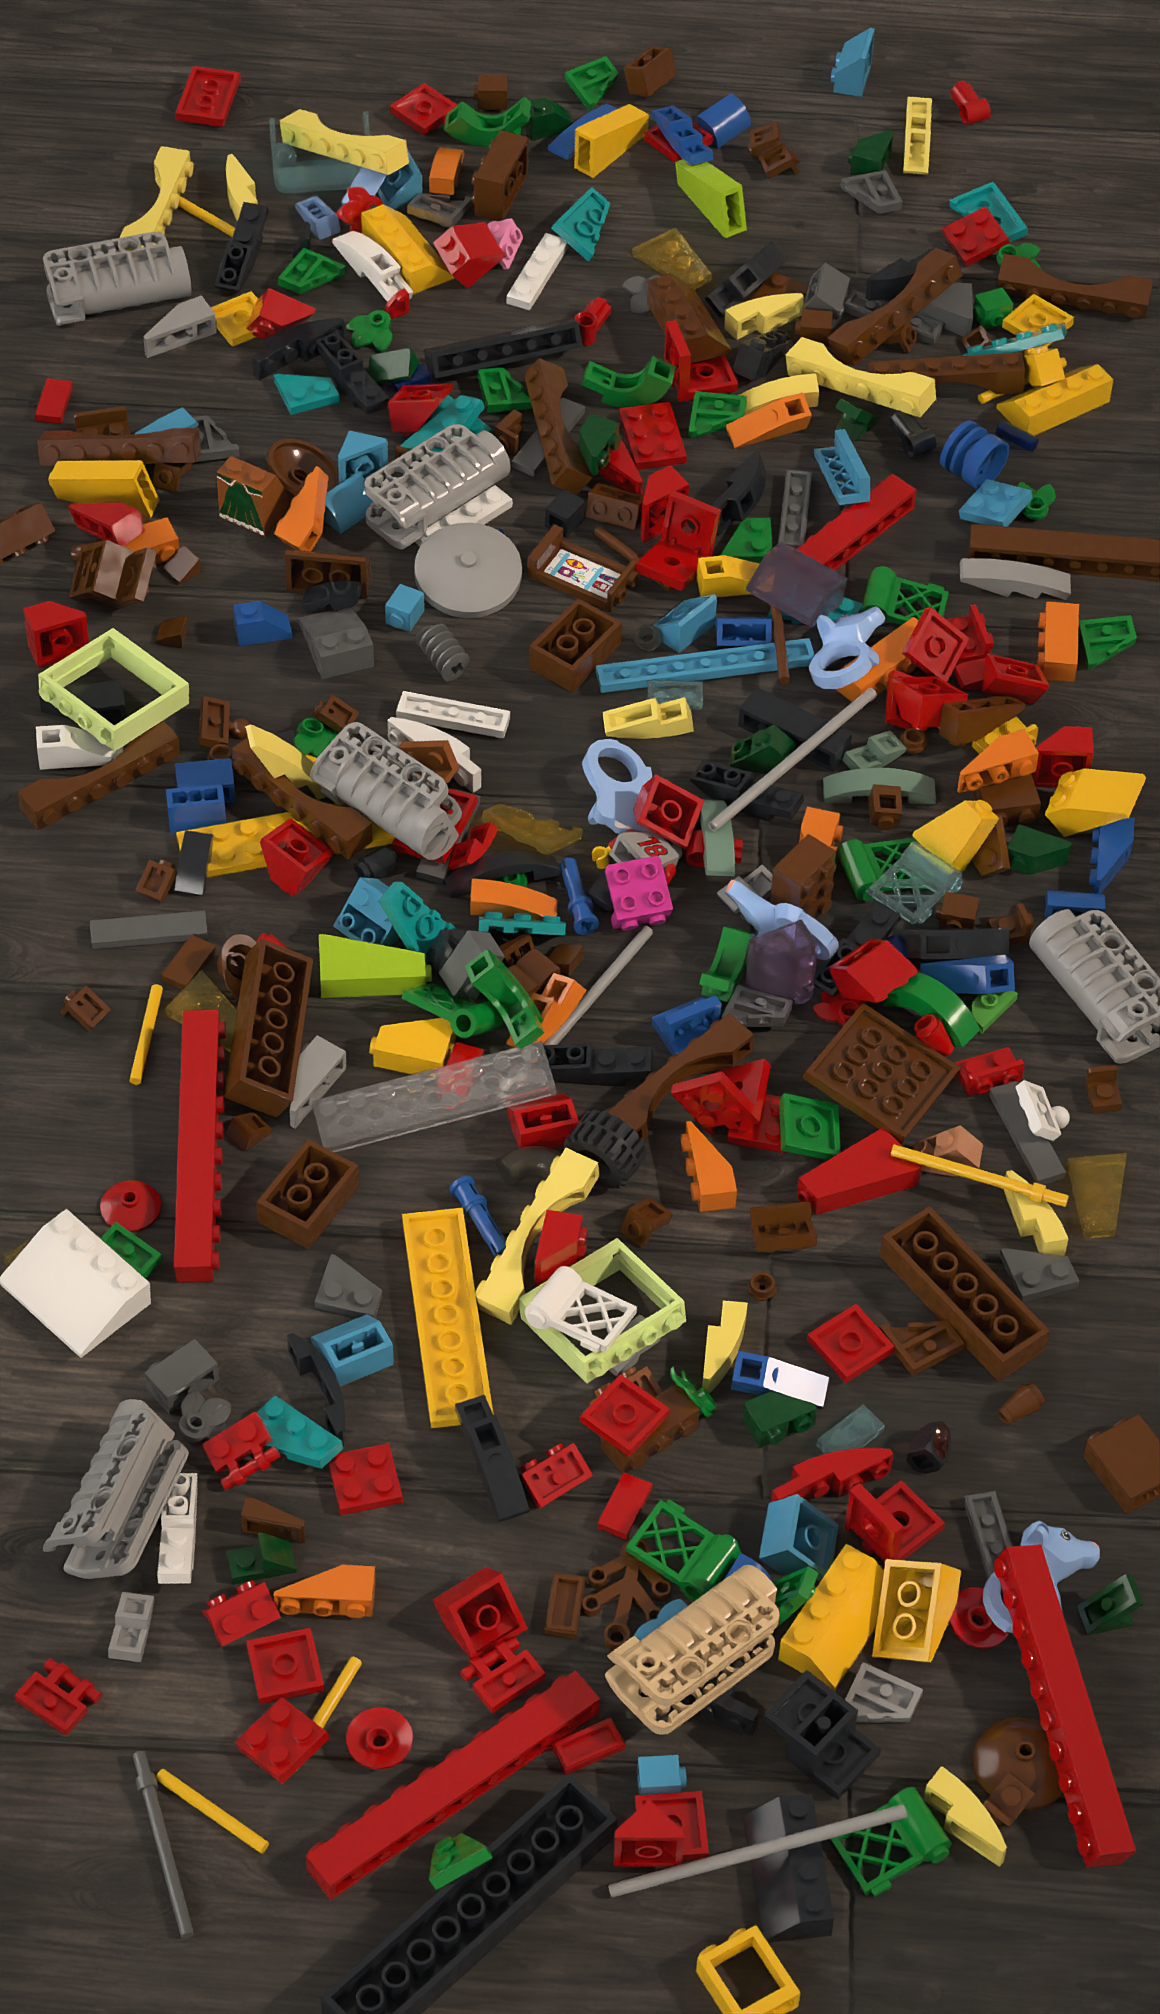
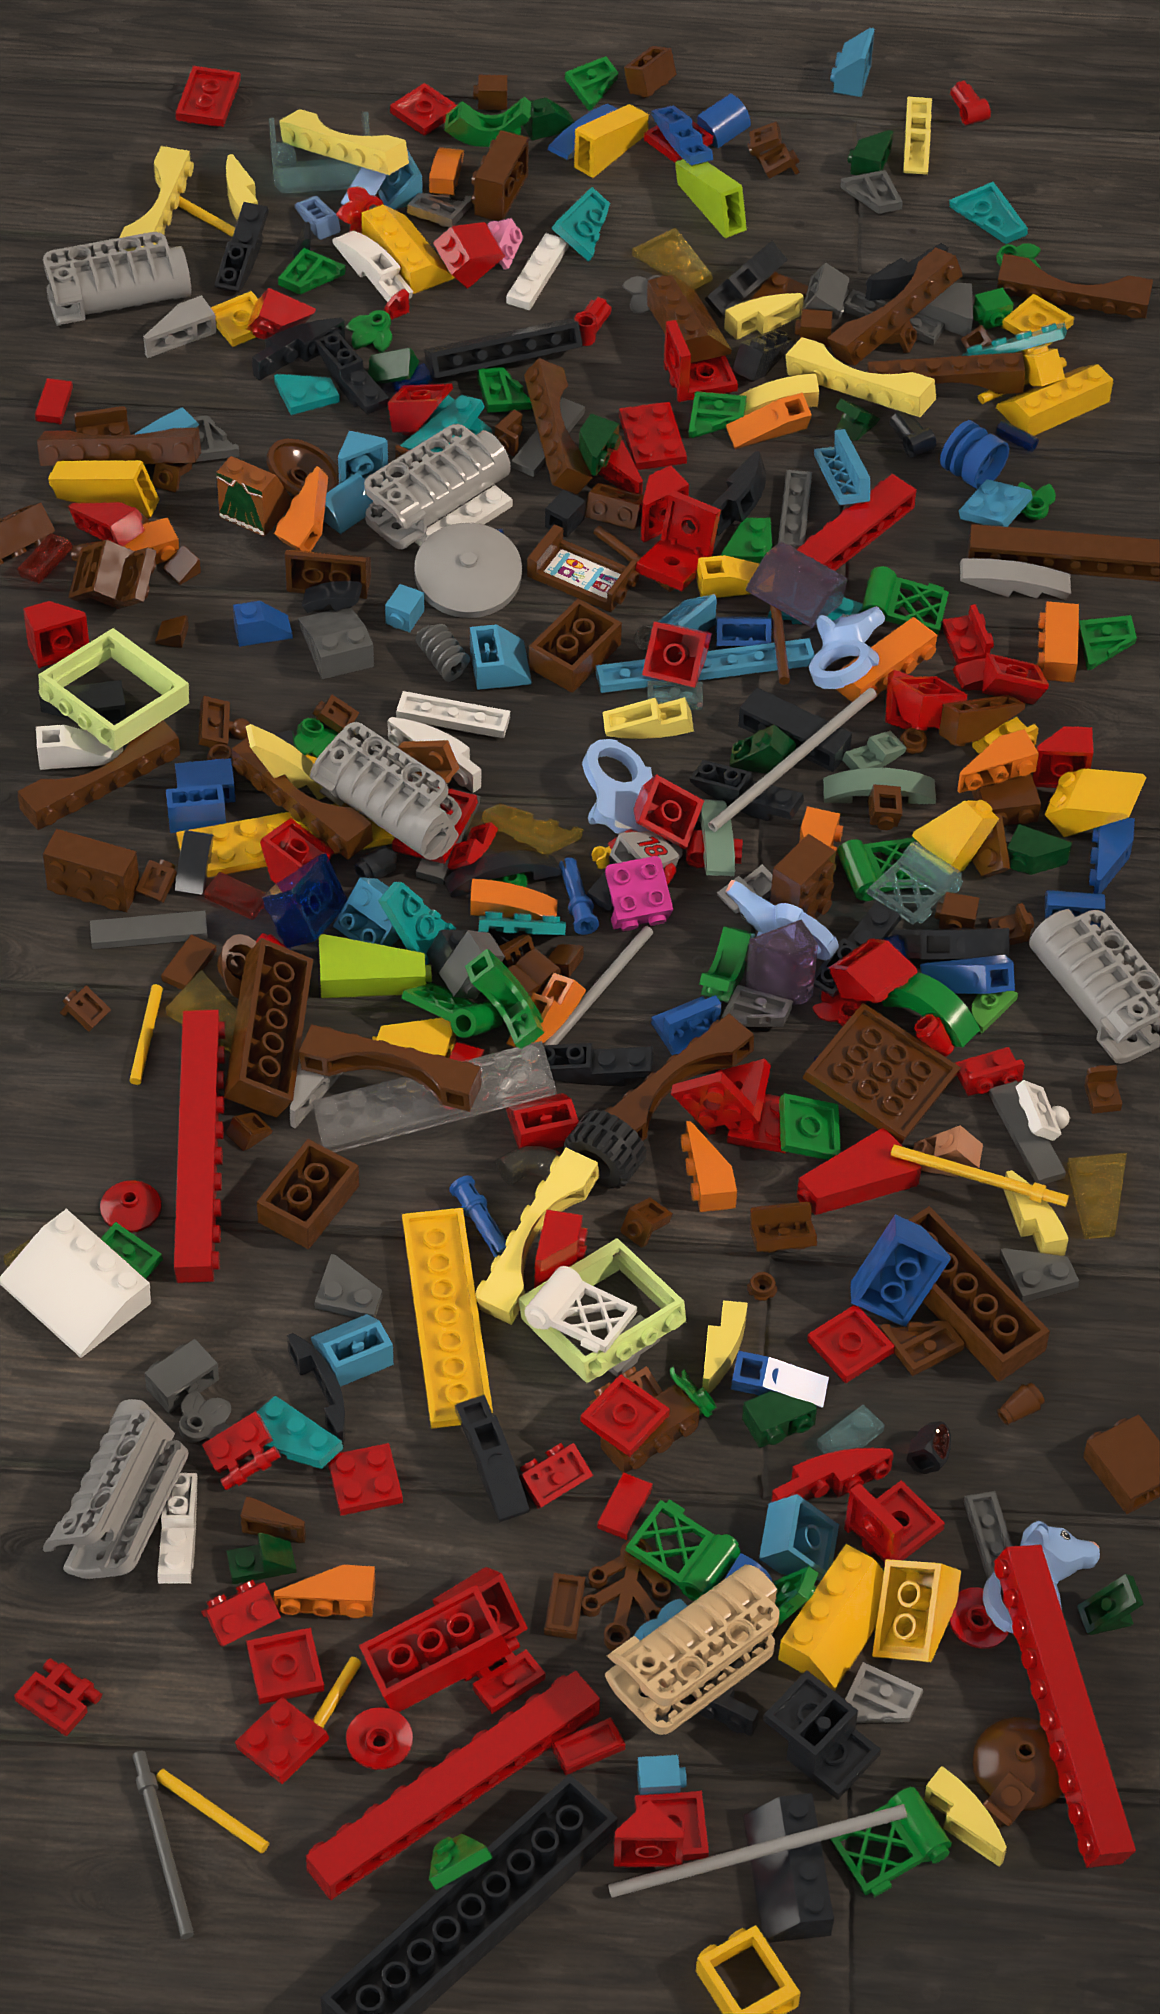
light grey slope [108,1592,154,1662] -> none
green arch [581,356,676,408] -> none
red plate [902,607,970,682] -> none
red plate [942,206,1010,267] -> none
none -> clear red plate [17,533,73,584]
none -> reddish brown brick [43,829,140,913]
none -> clear red plate [204,872,269,920]
none -> clear blue slope [262,853,348,948]
none -> reddish brown arch [299,1024,482,1112]
none -> red slope [359,1584,511,1712]
none -> dark azure slope [470,624,531,690]
none -> red slope [642,621,712,688]
none -> blue slope [851,1214,951,1327]

